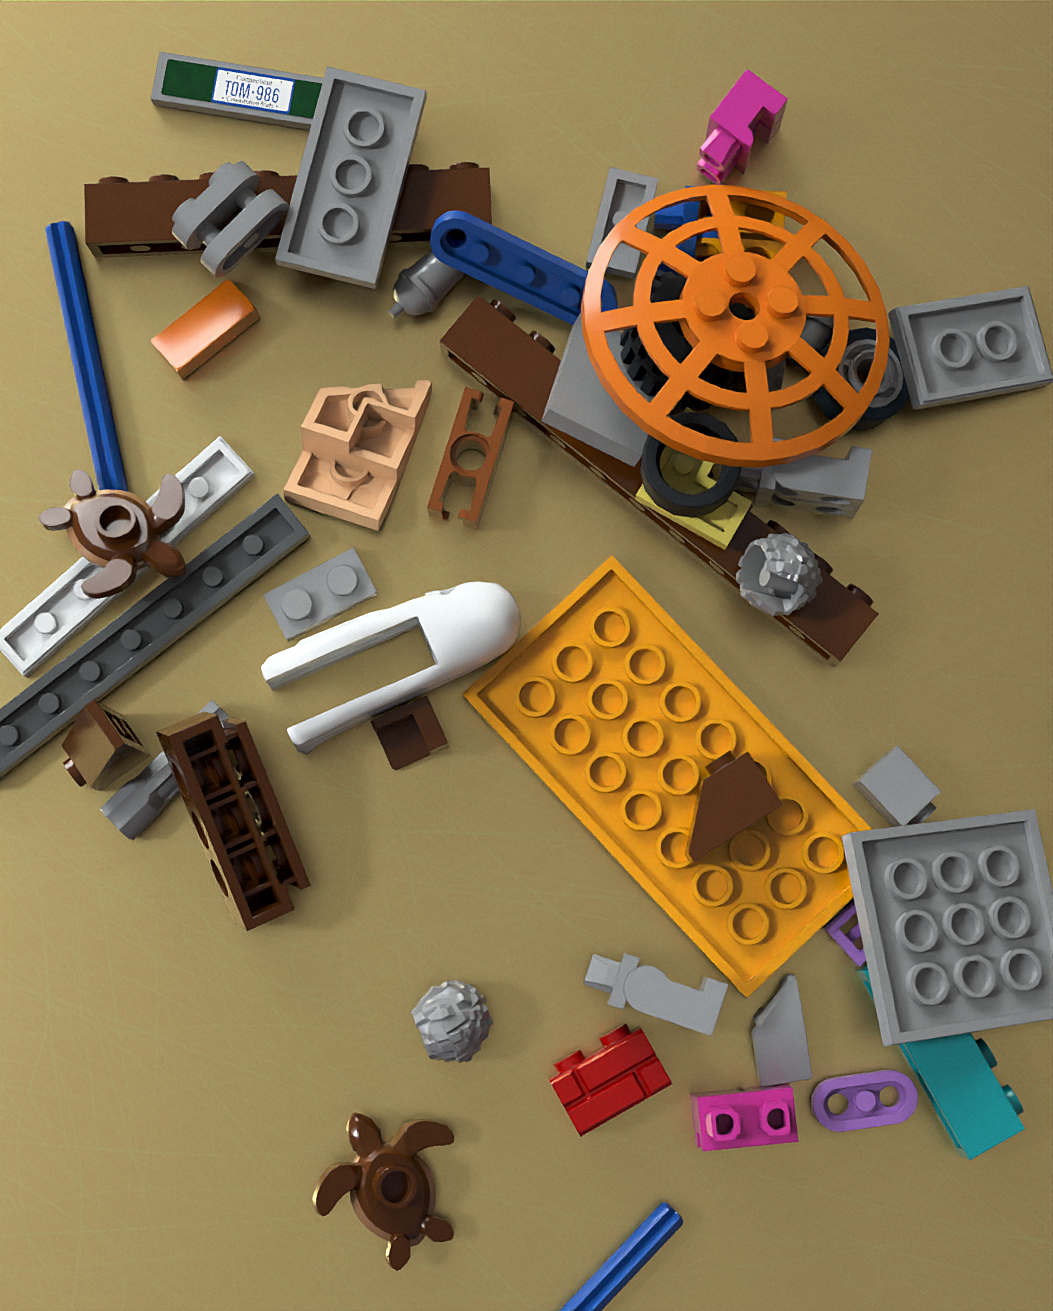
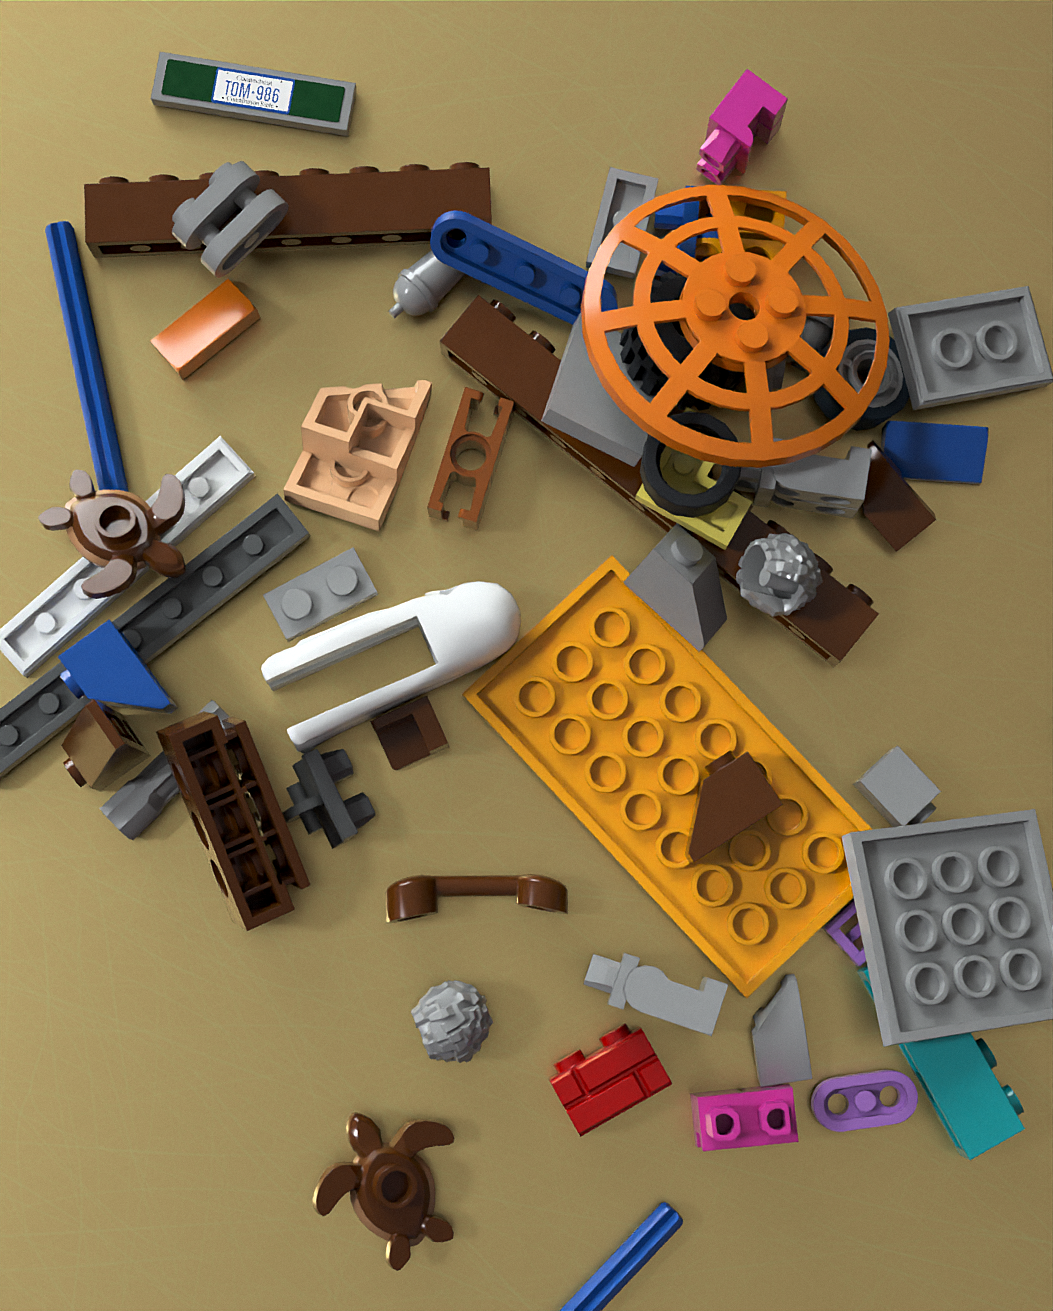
light grey plate [275,66,427,289] -> none
none -> blue slope [58,619,178,714]
none -> dark grey hips [282,749,376,849]
none -> reddish brown piece [386,874,568,923]
none -> light grey slope [623,523,727,652]
none -> reddish brown slope [863,440,936,552]
none -> blue slope [881,421,989,484]

